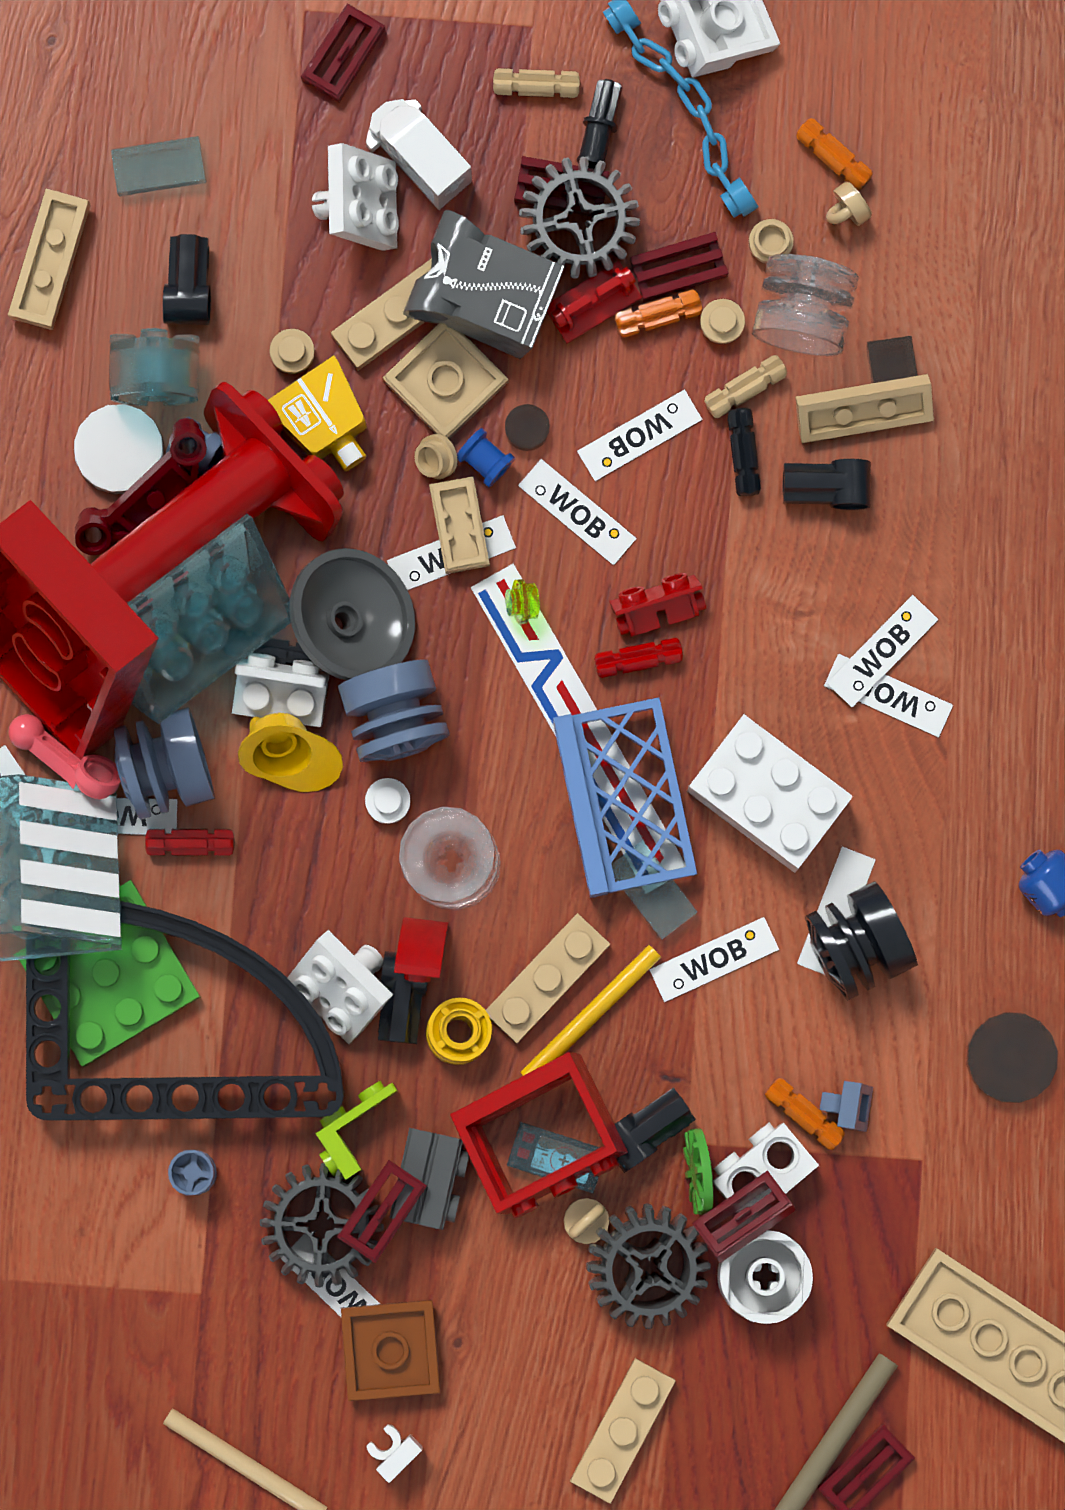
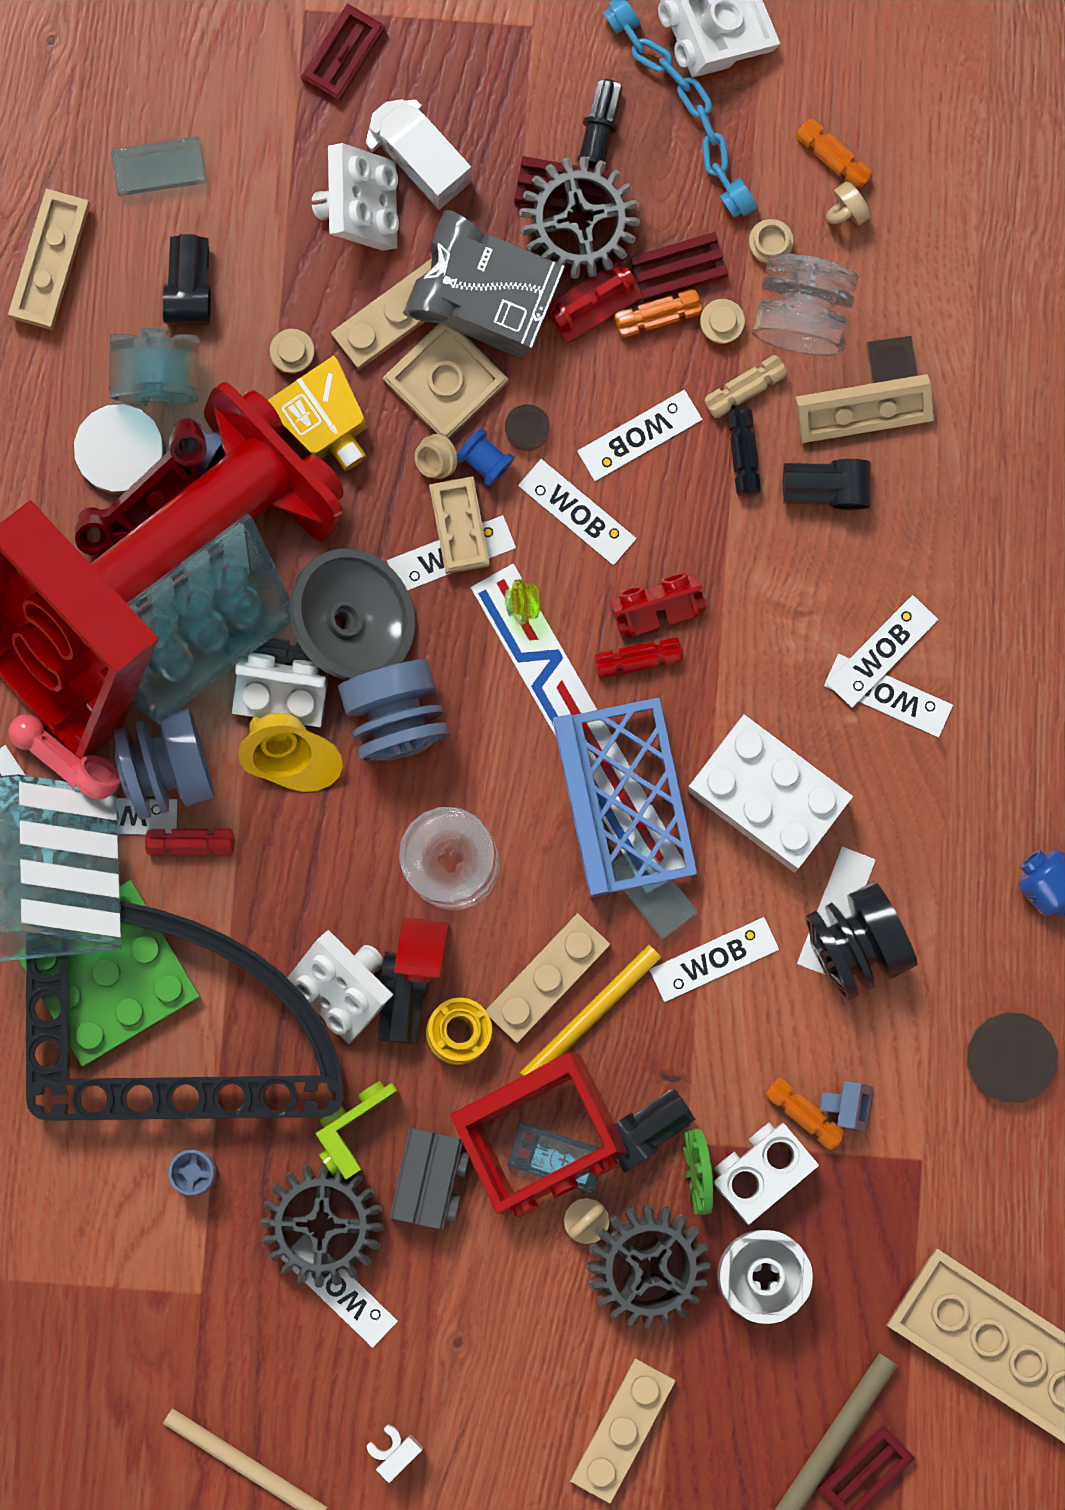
dark red tile [337,1160,427,1263] -> none
dark orange plate [341,1300,440,1401] -> none
white plate [365,778,411,824] -> none
tan axle [493,68,580,98] -> none
dark red tile [692,1170,796,1263] -> none

